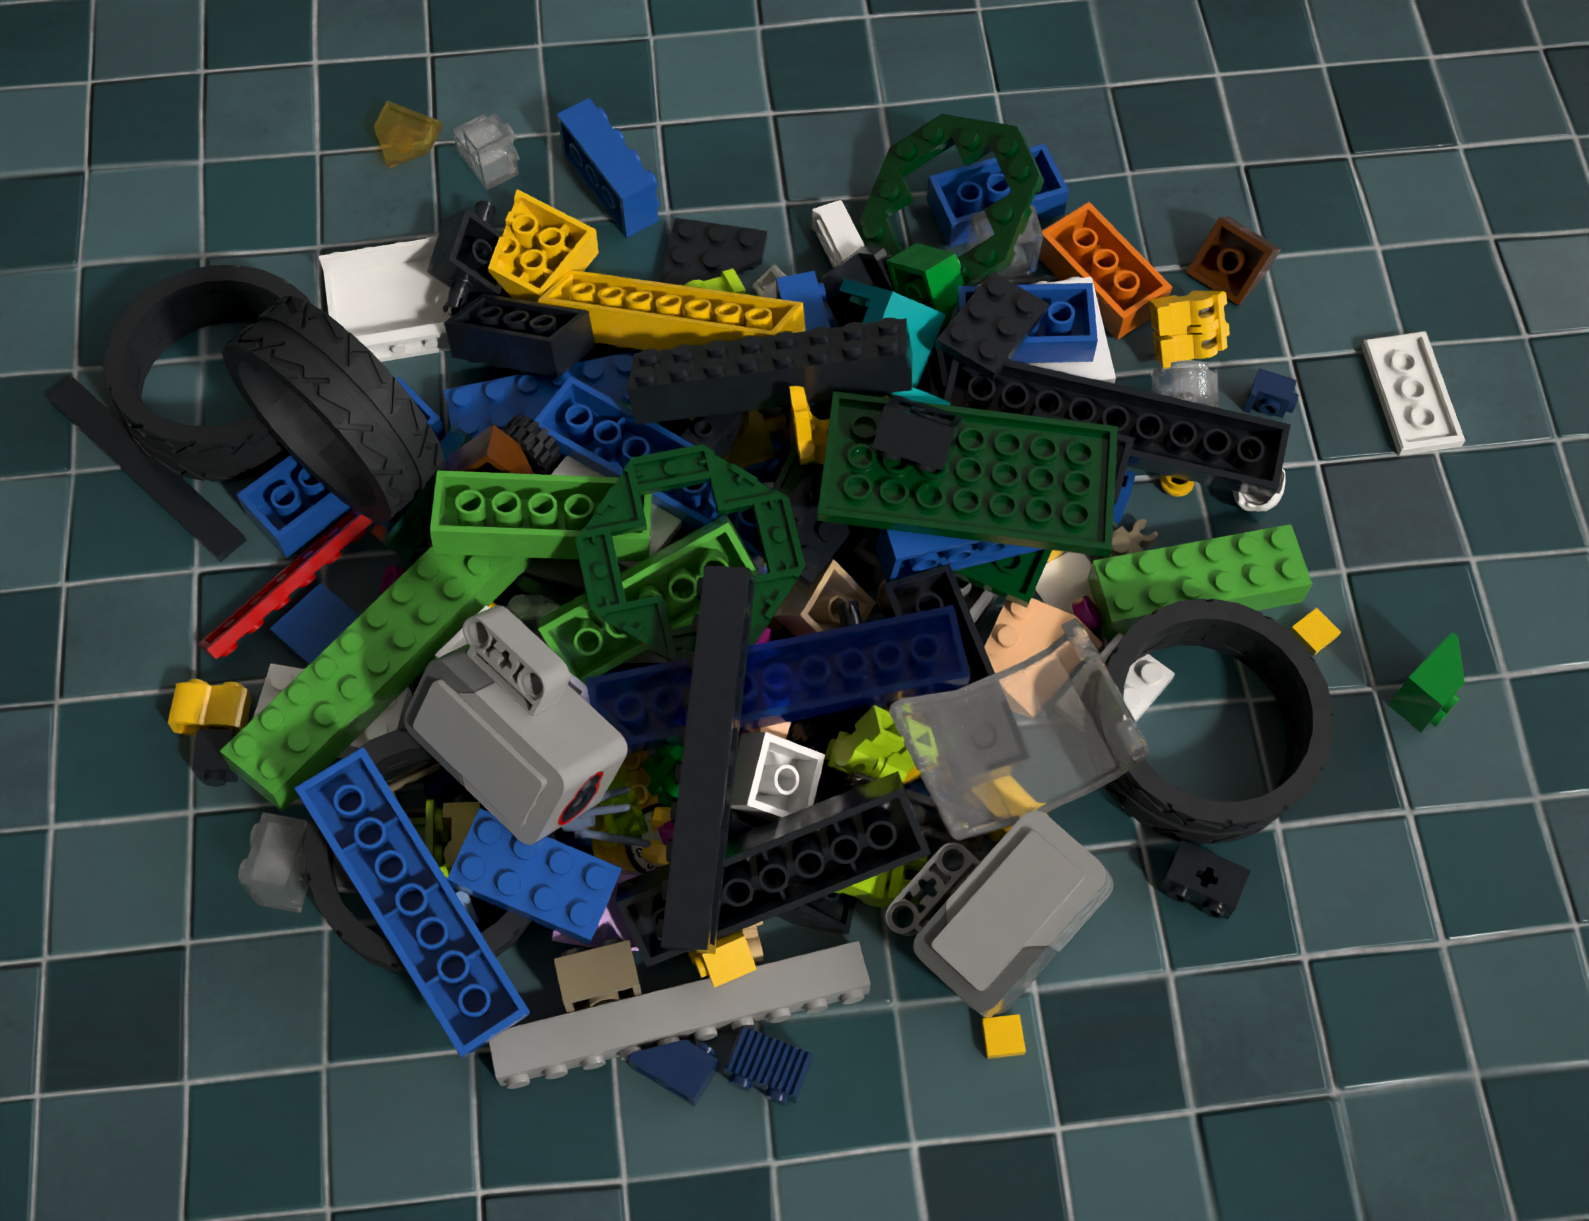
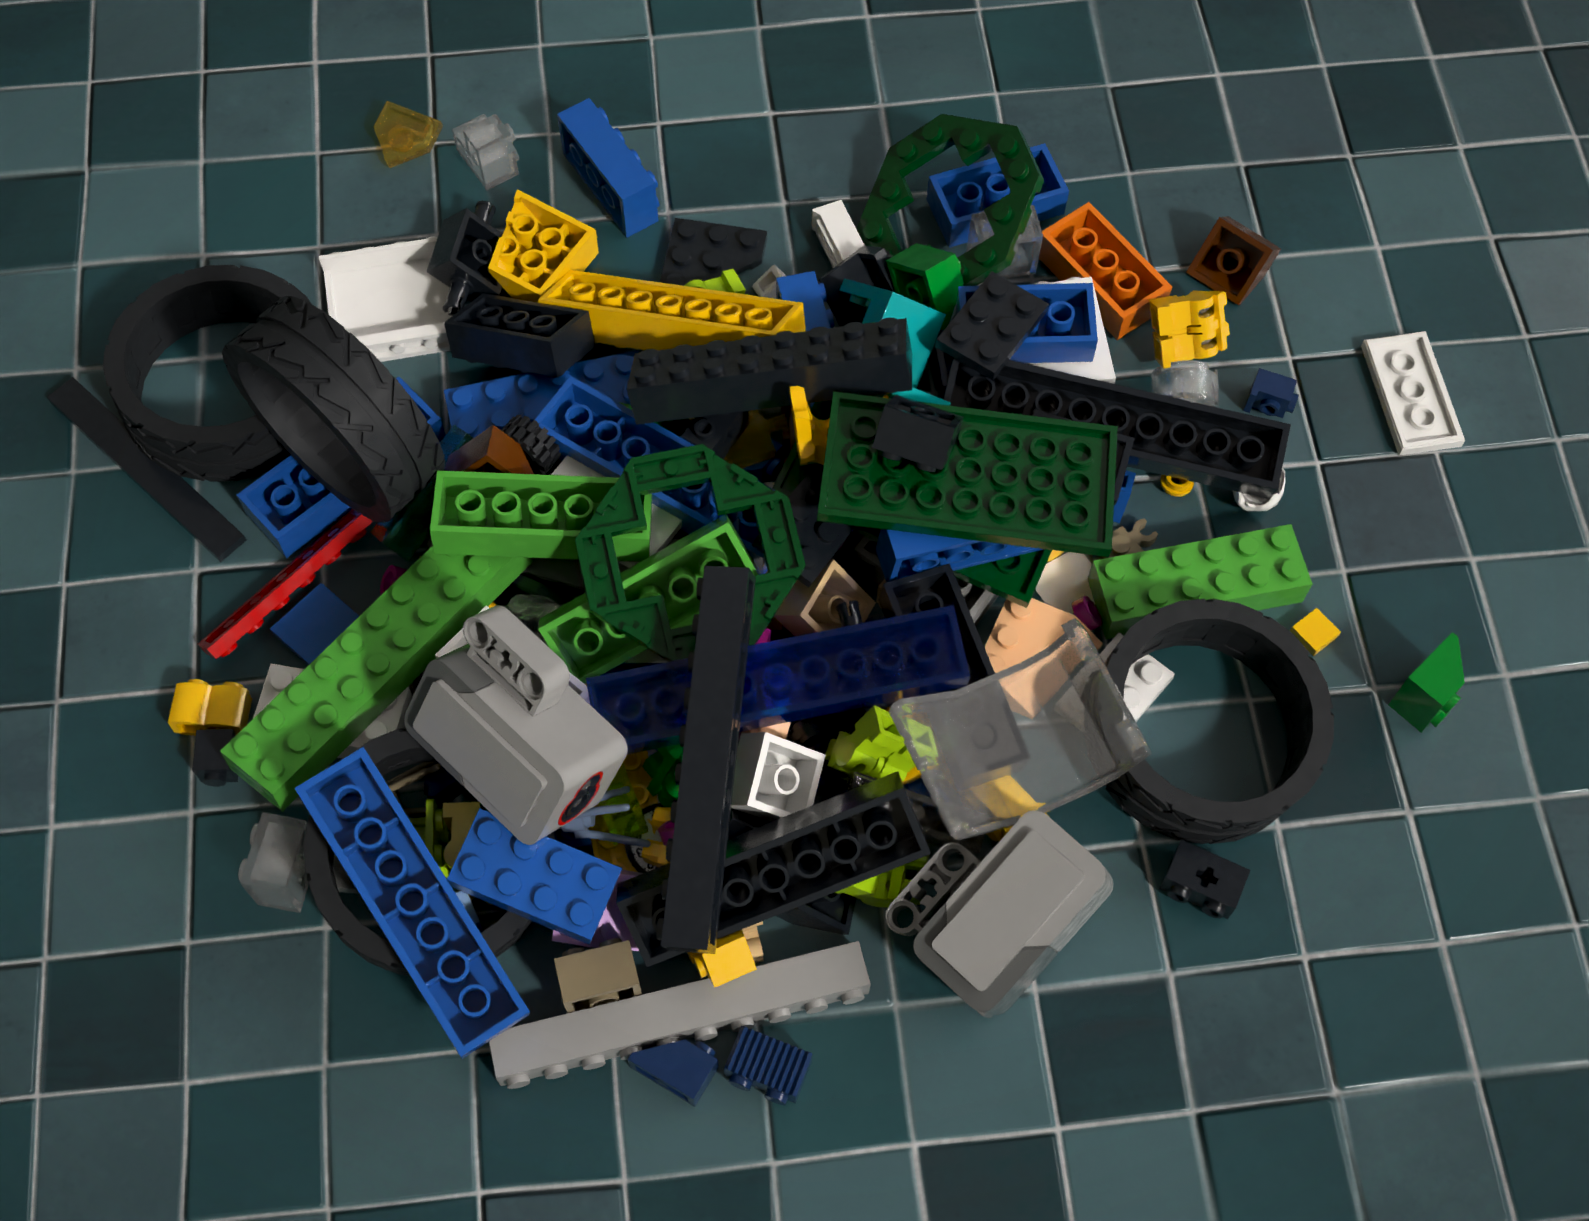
yellow tile [981,1014,1026,1059] -> none

